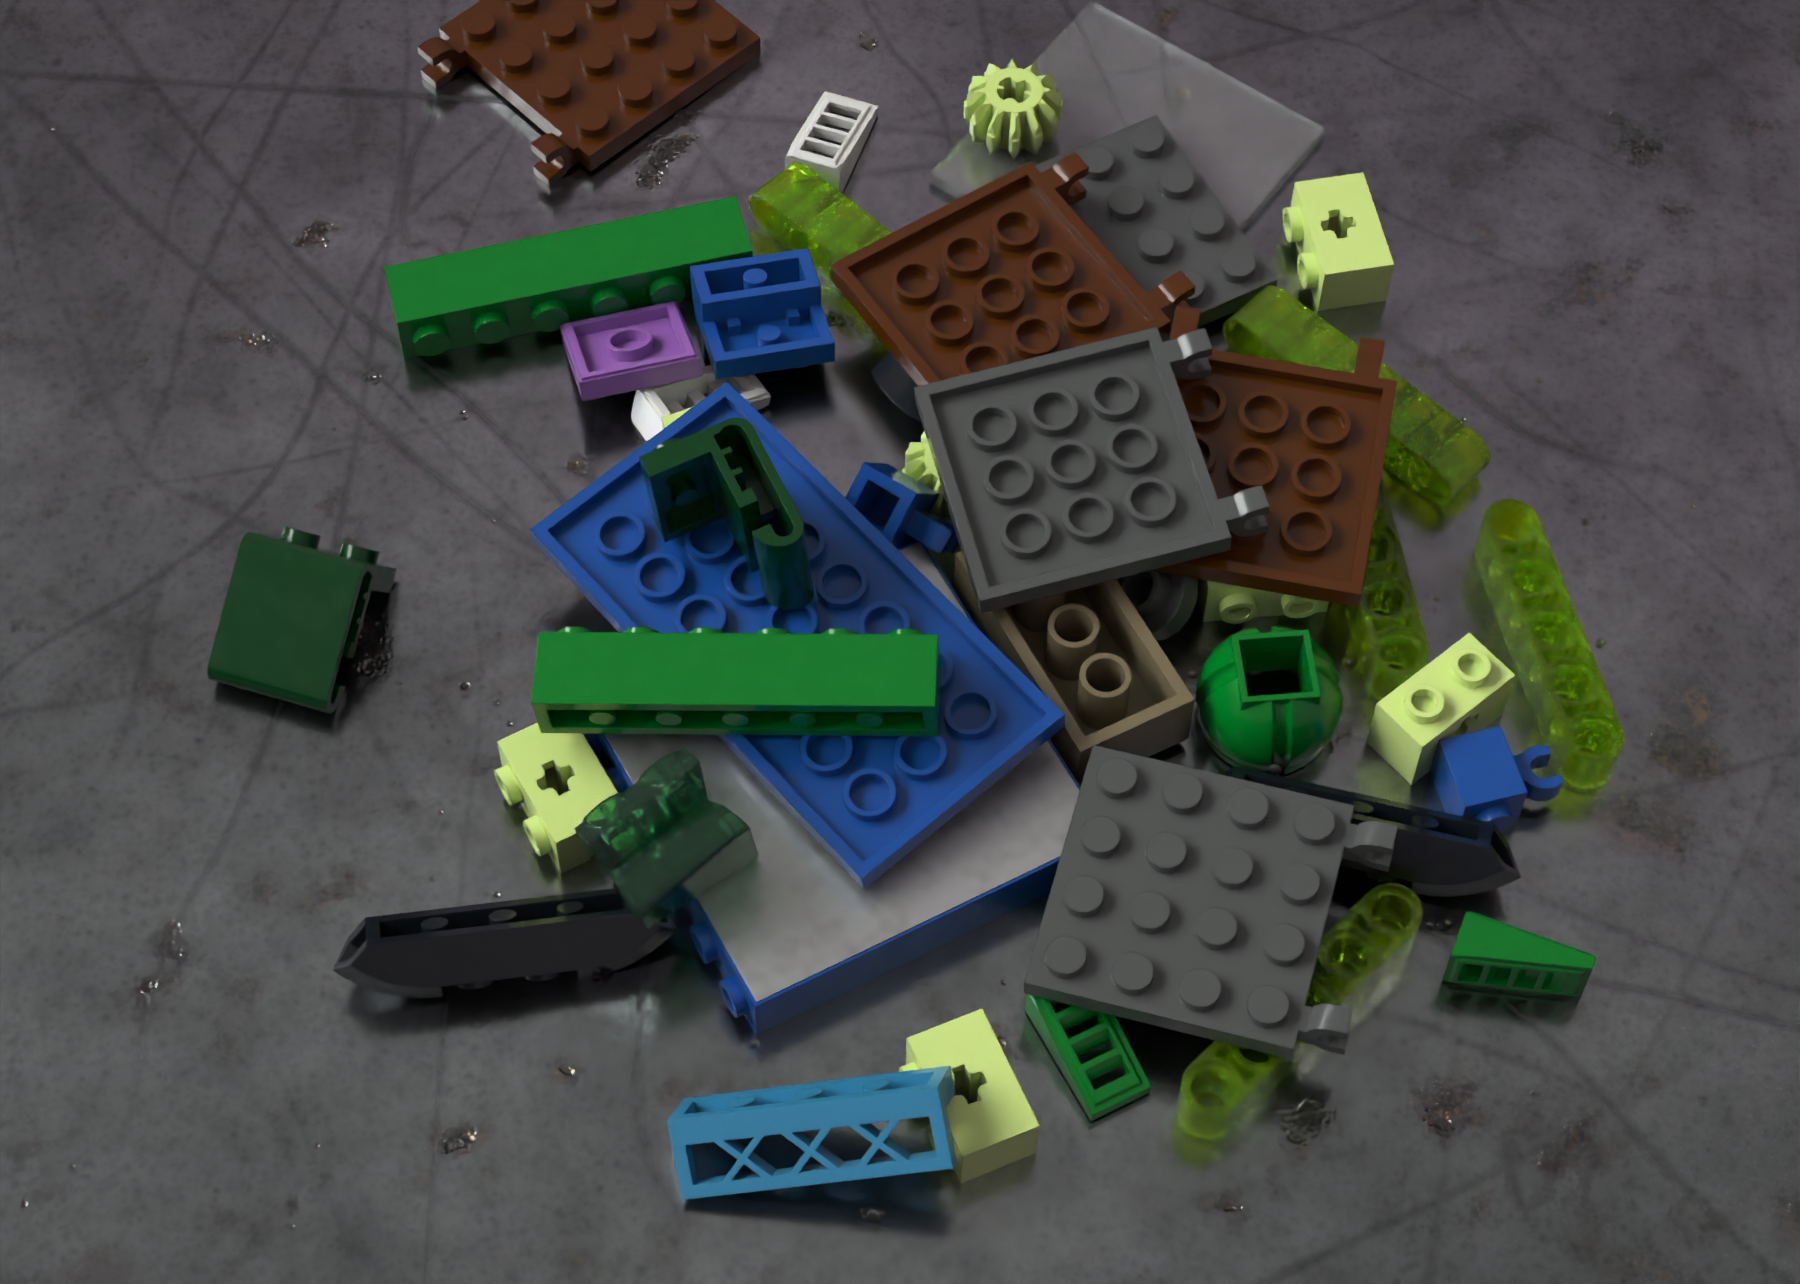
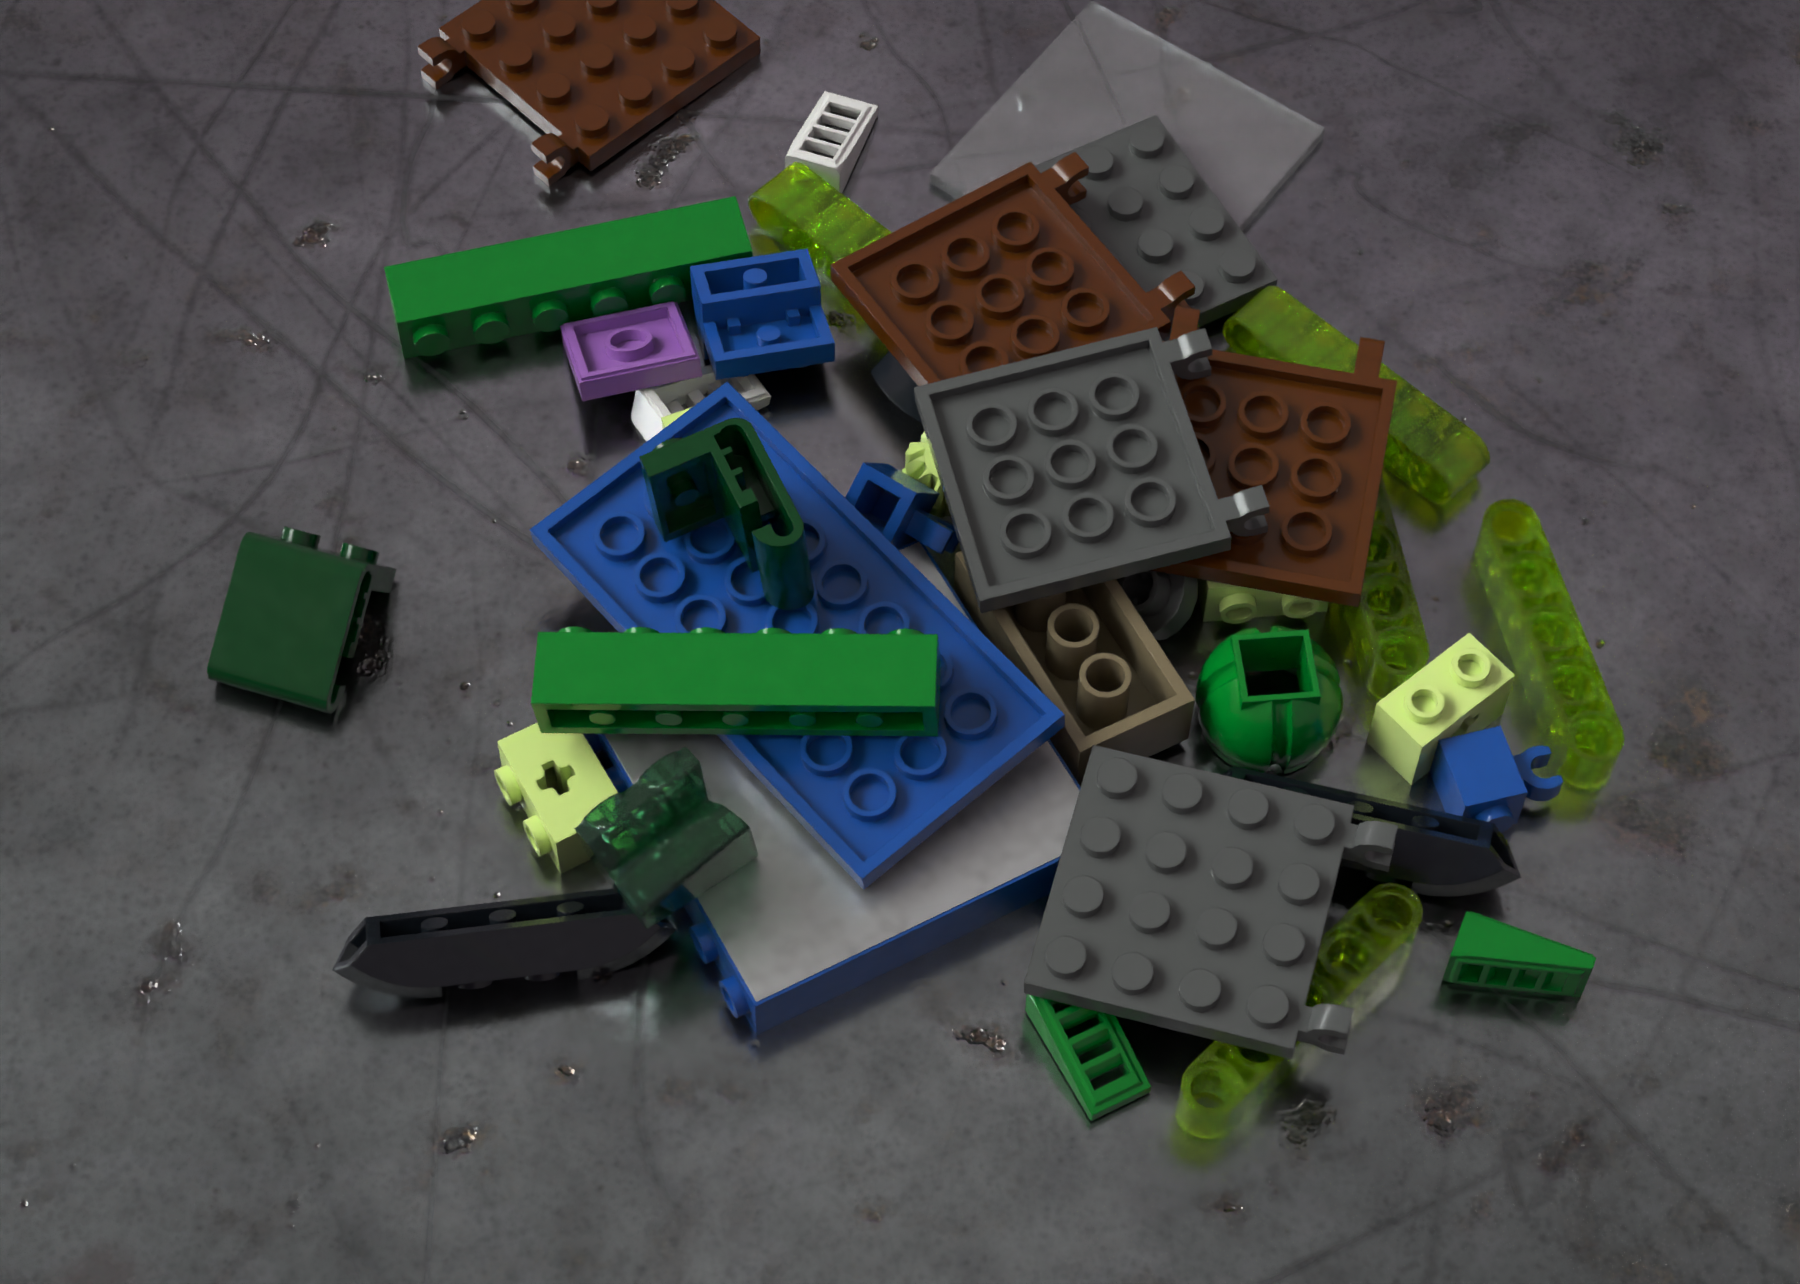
dark azure fence [666,1066,957,1200] -> none
yellowish green brick [899,1009,1040,1183] -> none
yellowish green gear [963,59,1063,160] -> none
yellowish green brick [1283,172,1394,311] -> none

